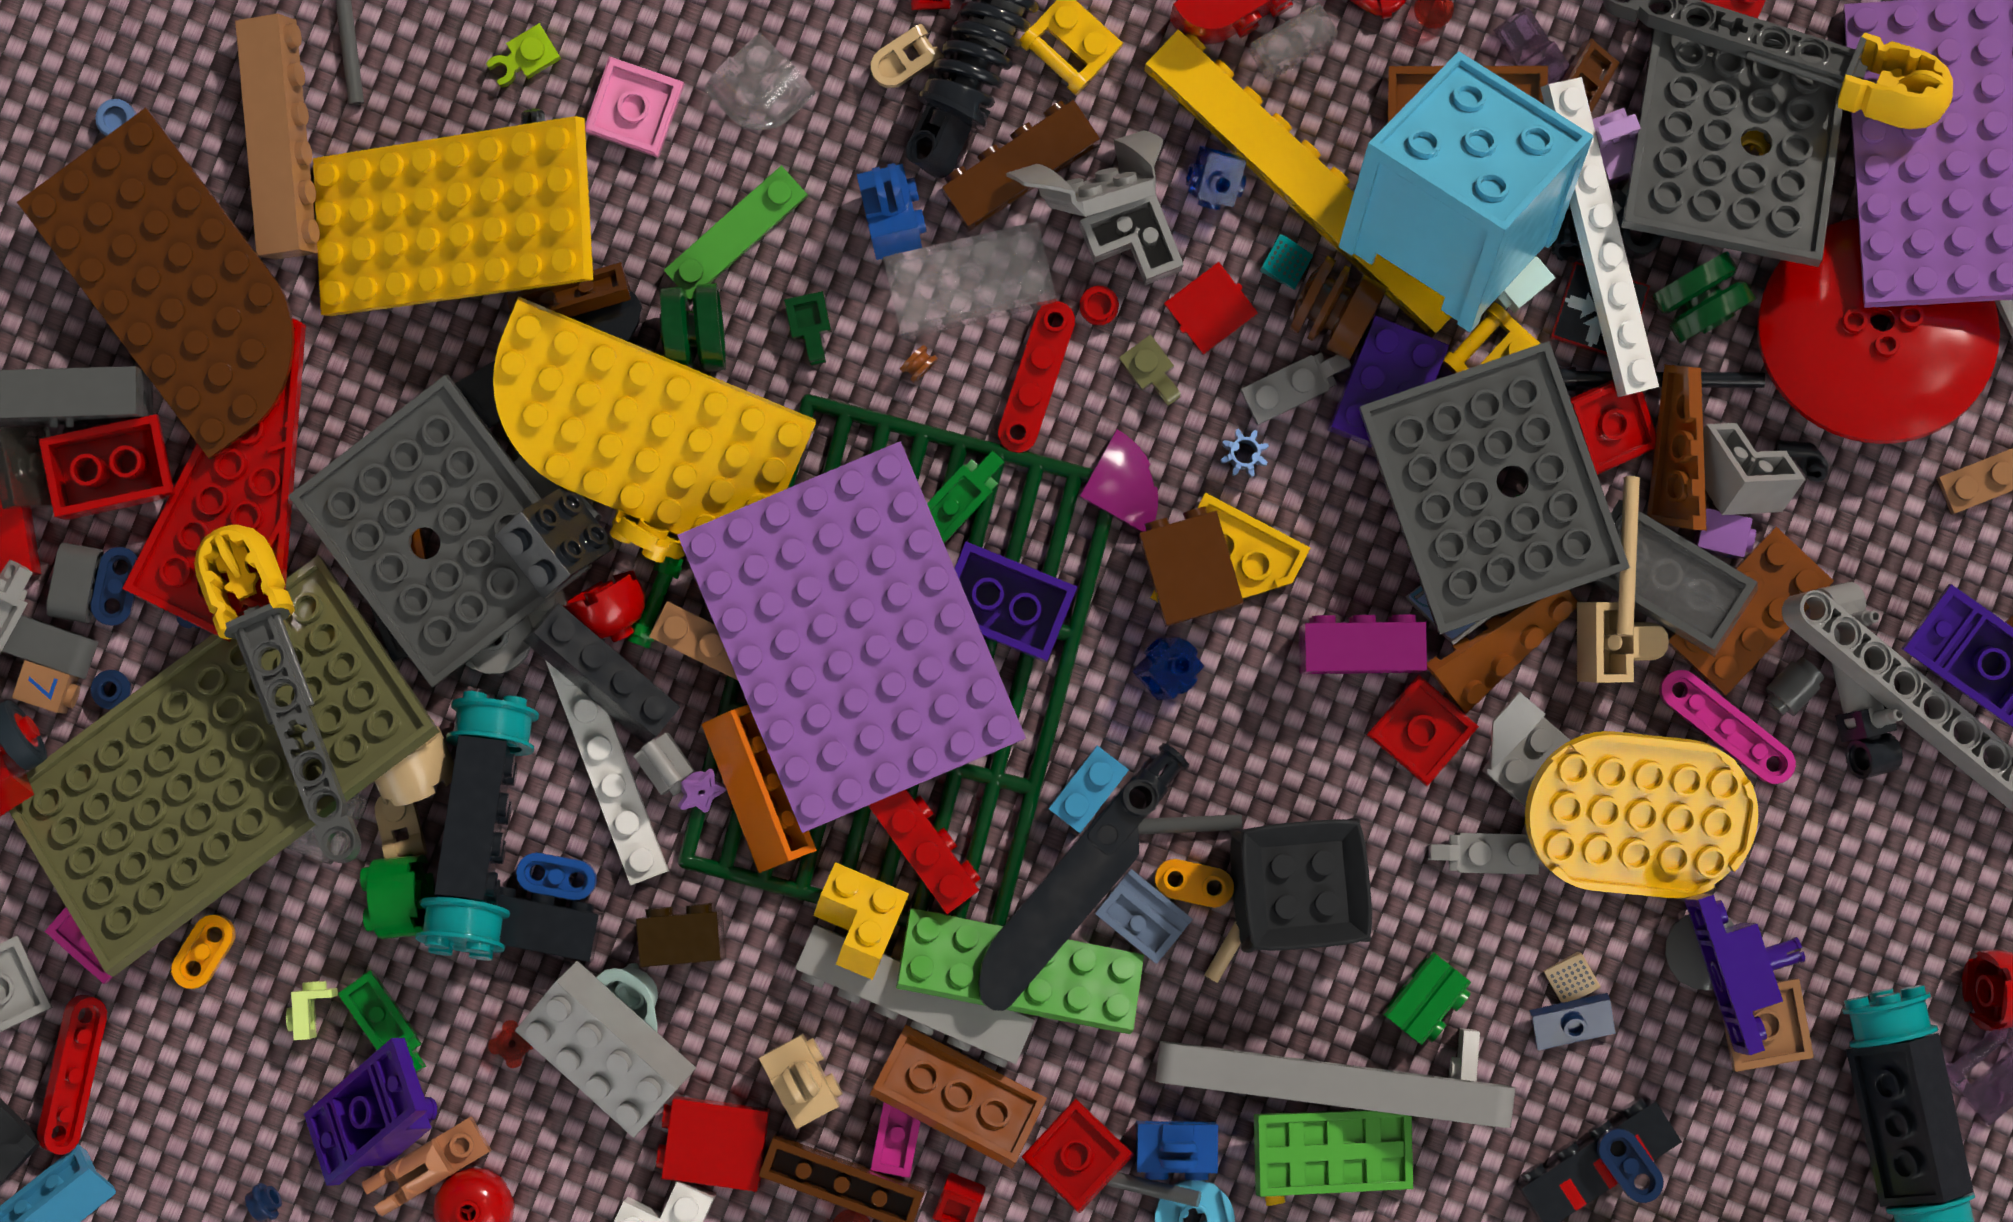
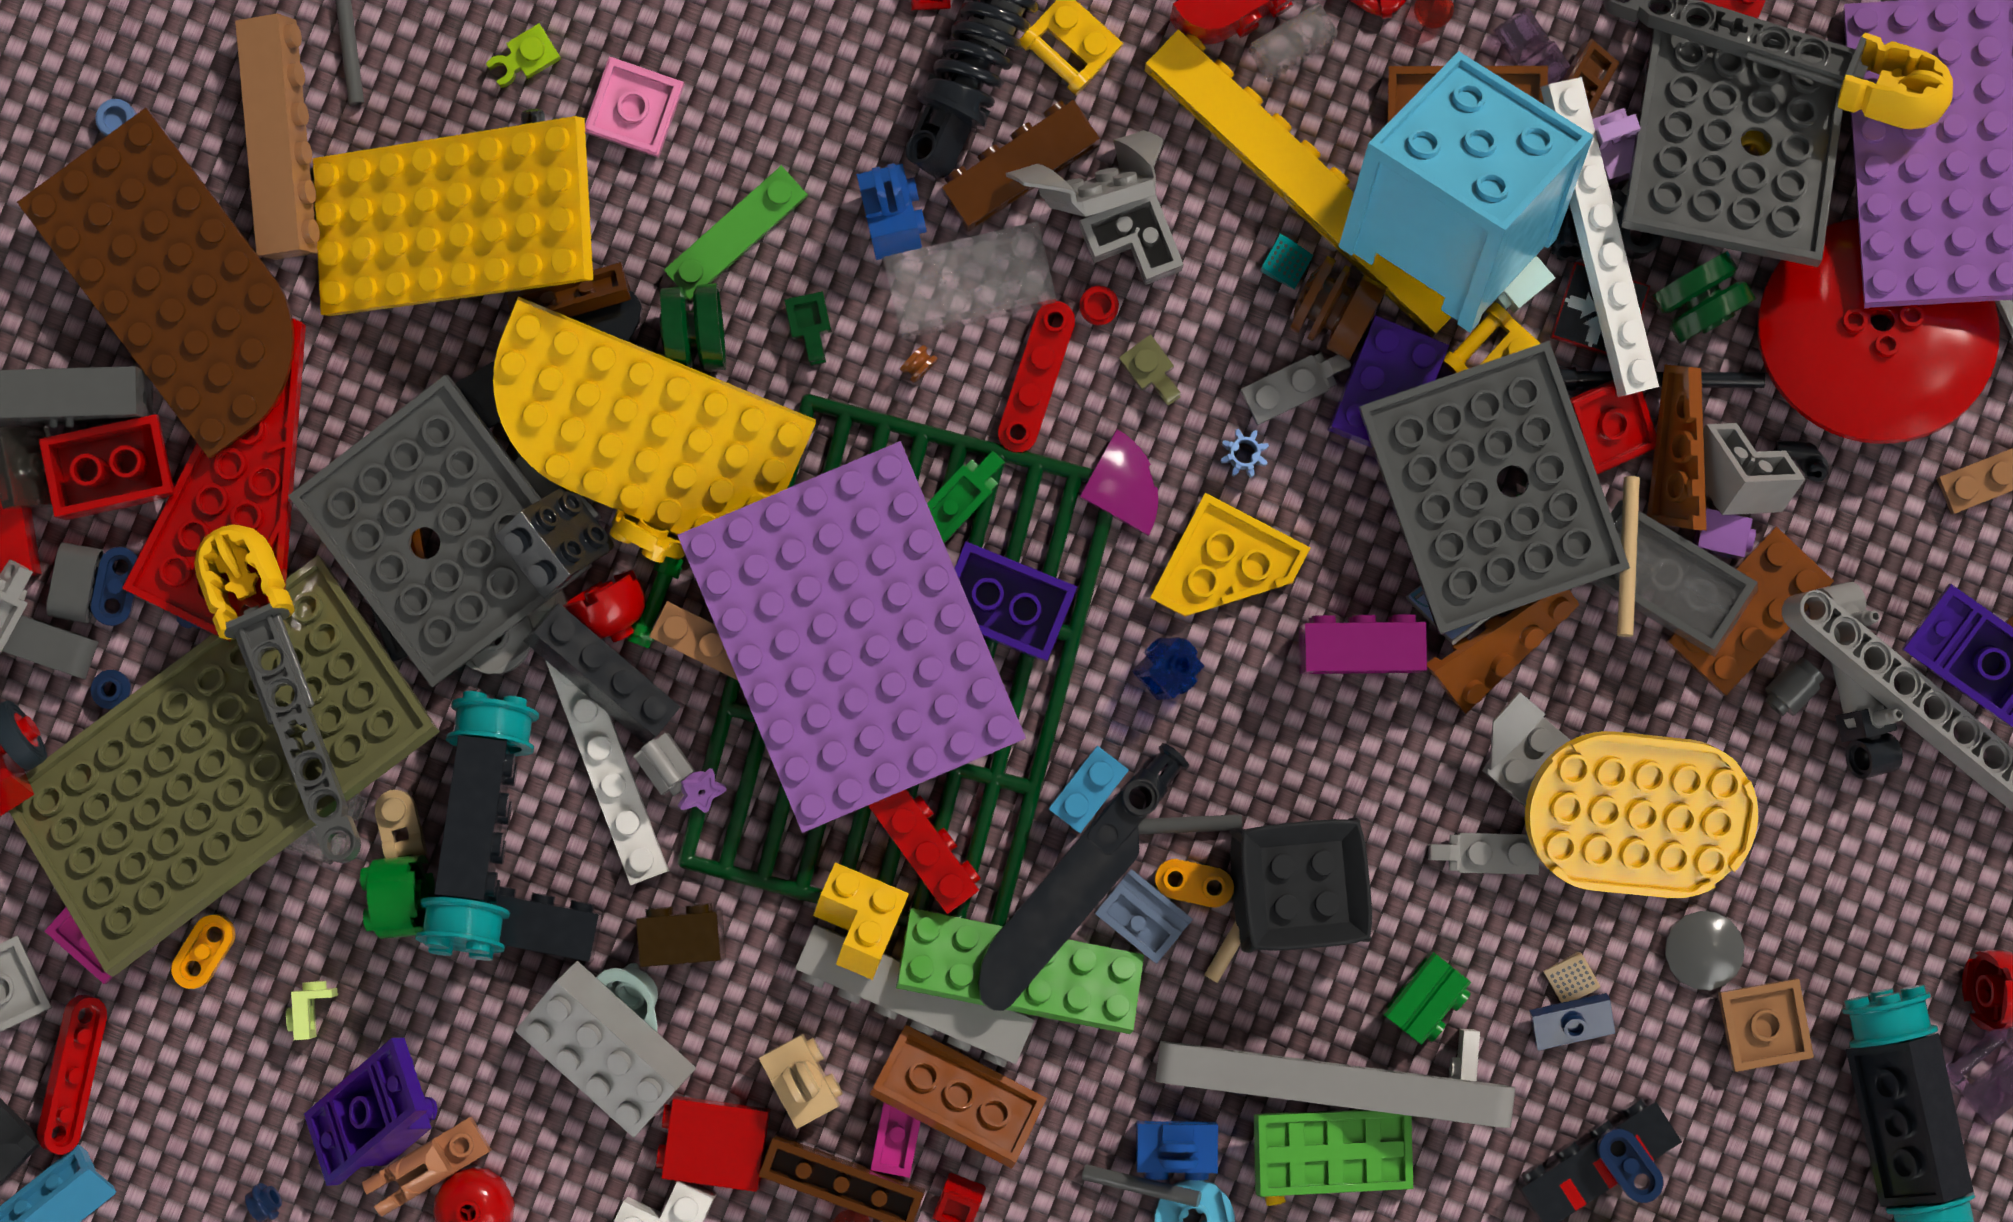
medium nougat brick [12,660,80,714] -> none
green hinge [338,970,426,1074] -> none
tan brick [374,719,454,806] -> none
clear red plate [488,1020,534,1068] -> none
blue plate [516,853,597,900] -> none
orange brick [701,705,817,873] -> none
clear brick [704,32,816,131] -> none
tan plate [871,24,944,88] -> none
red tile [1022,1099,1135,1213] -> none
reddish brown brick [1138,506,1244,627] -> none
red piece [1164,262,1258,355] -> none
clear blue brick [1186,146,1246,210] -> none
red tile [1366,675,1479,787] -> none
tan brick [1577,602,1669,683] -> none
dark pink plate [1659,670,1796,784] -> none
dark purple brick [1684,894,1805,1055] -> none

